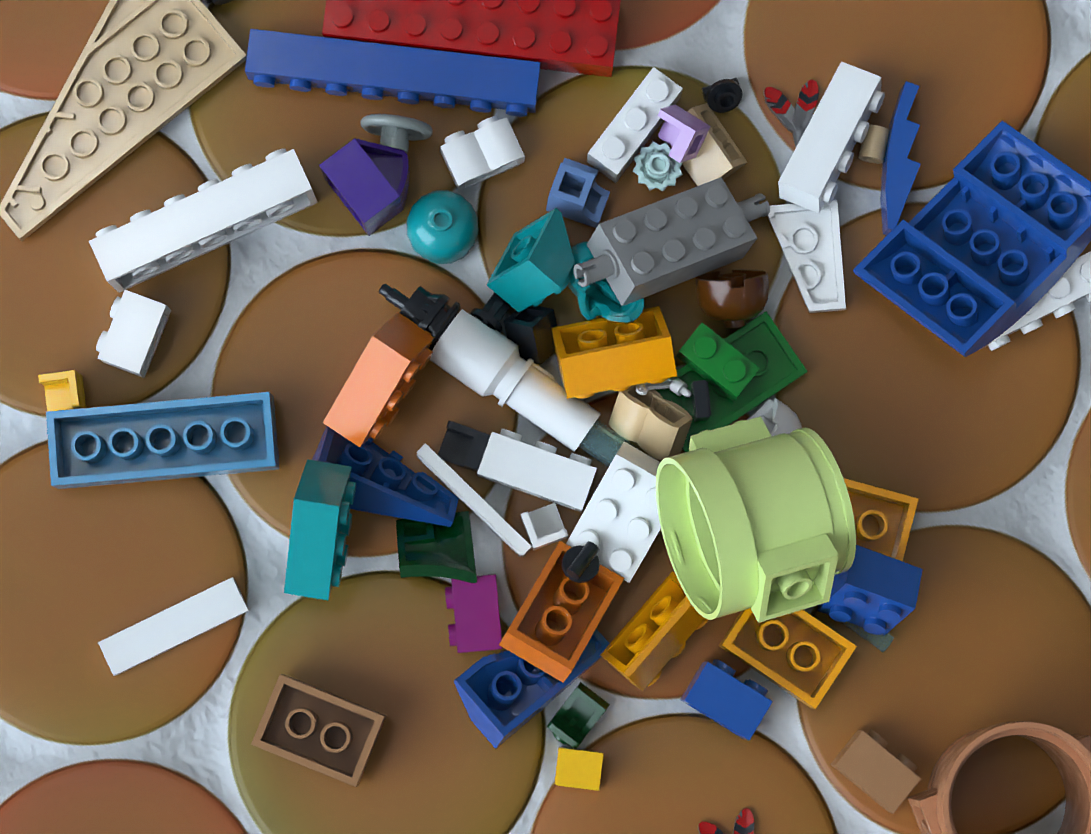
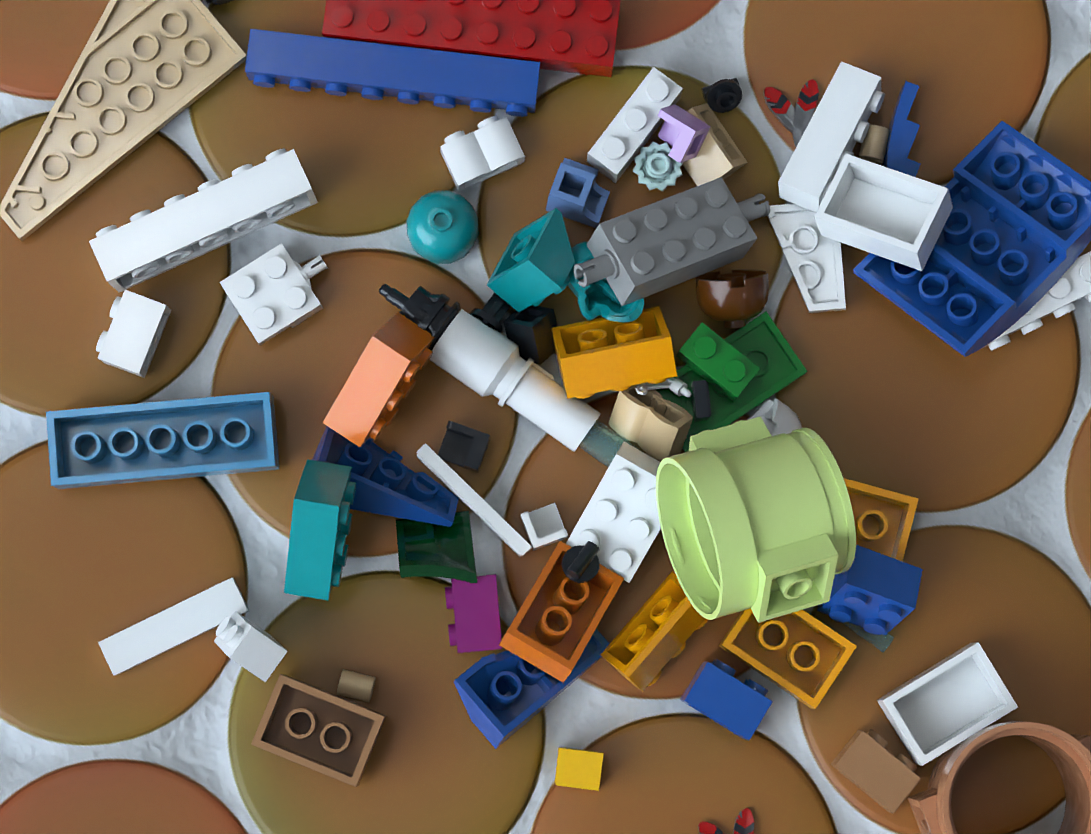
yellow panel [38,370,86,412] -> none
dark purple piece [319,114,433,236] -> none
white brick [477,429,597,513] -> none
dark green bracket [547,682,610,749] -> none
none -> white brick [214,611,288,682]
none -> white plate [219,243,328,345]
none -> tan hinge [337,669,376,702]
none -> white piece [815,154,953,271]
none -> white piece [877,642,1018,766]

